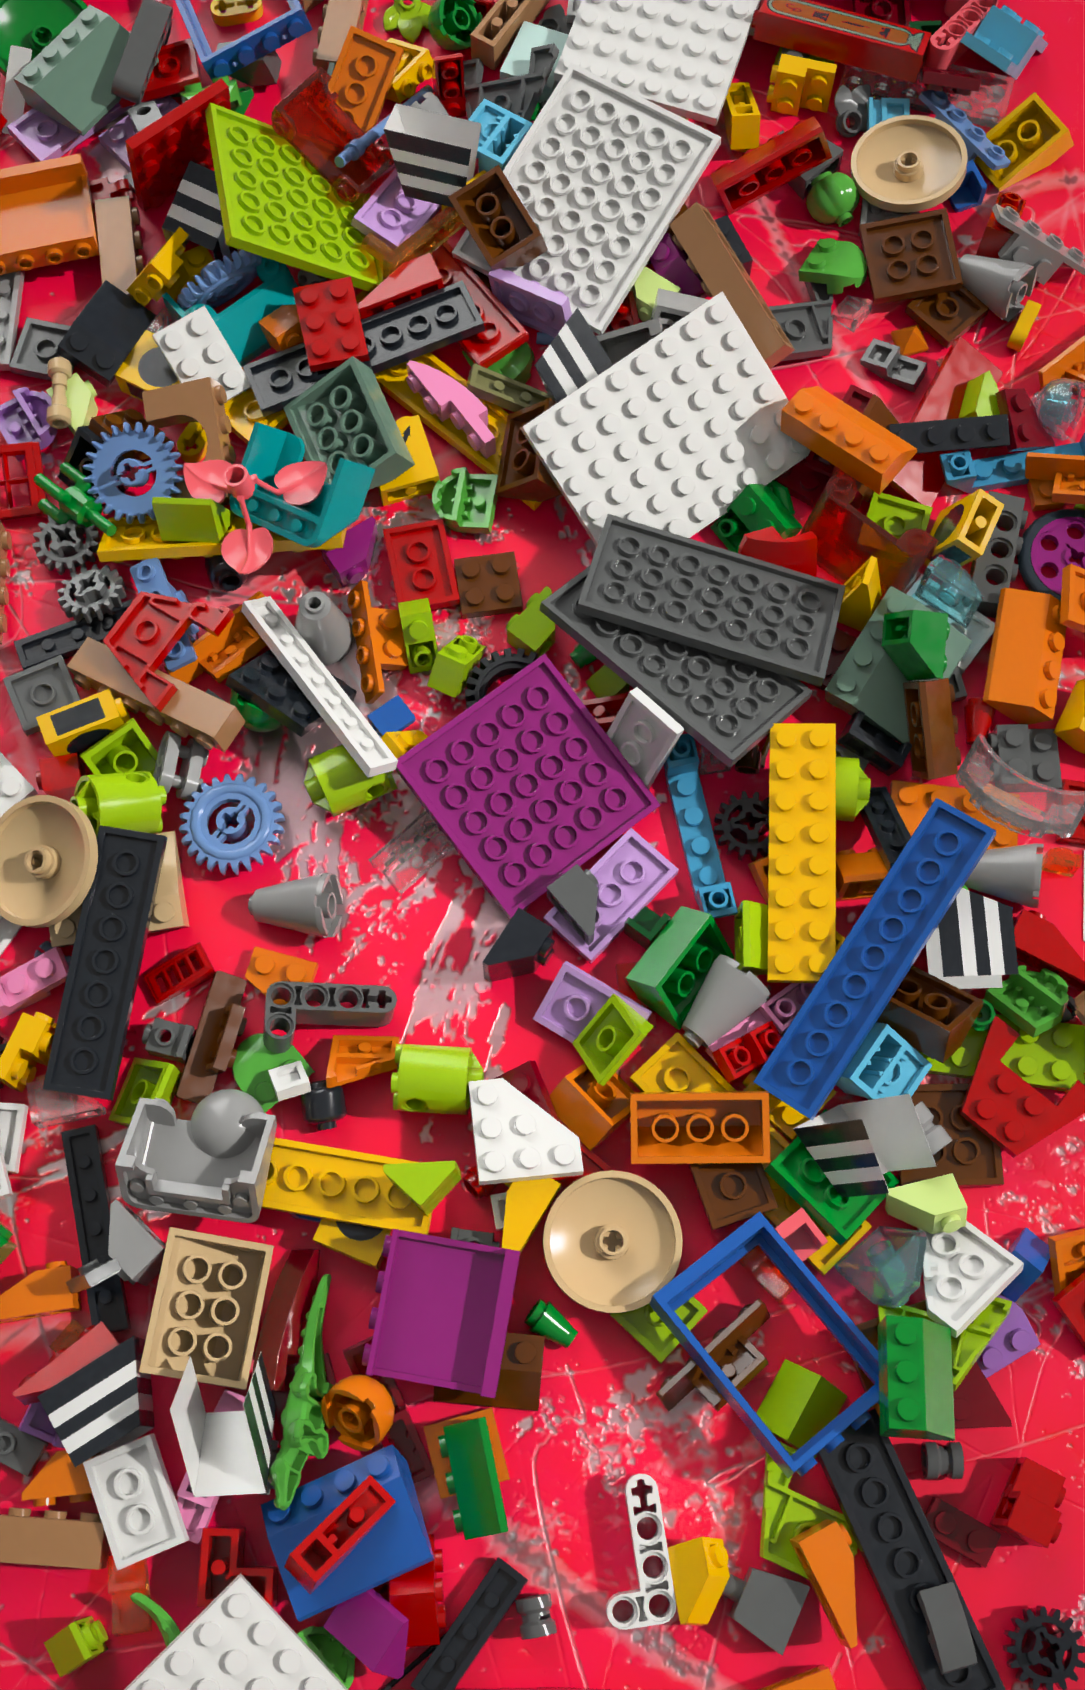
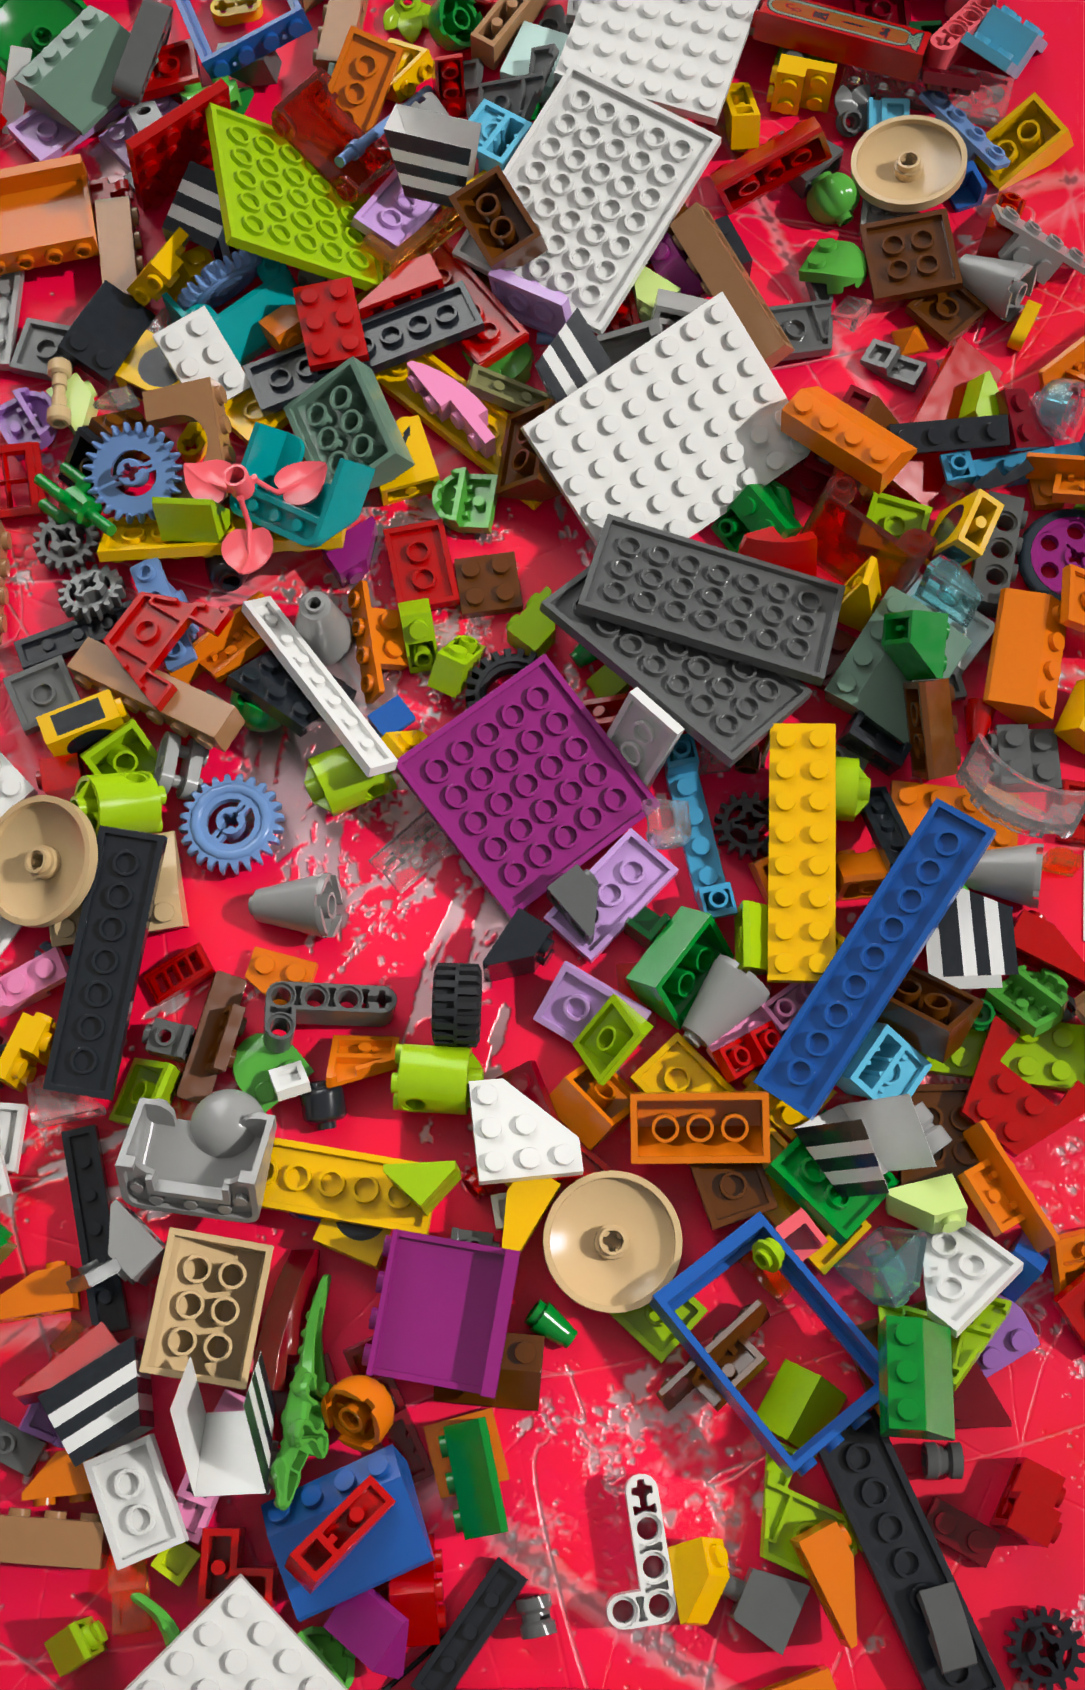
none -> clear slope [93,385,140,411]
none -> neon yellow plate [150,1541,201,1587]
none -> black tyre [432,963,482,1048]
none -> clear helmet [641,799,692,850]
none -> lime plate [752,1238,785,1273]
none -> orange bracket [957,1120,1060,1253]
none -> black slope [963,459,1034,496]

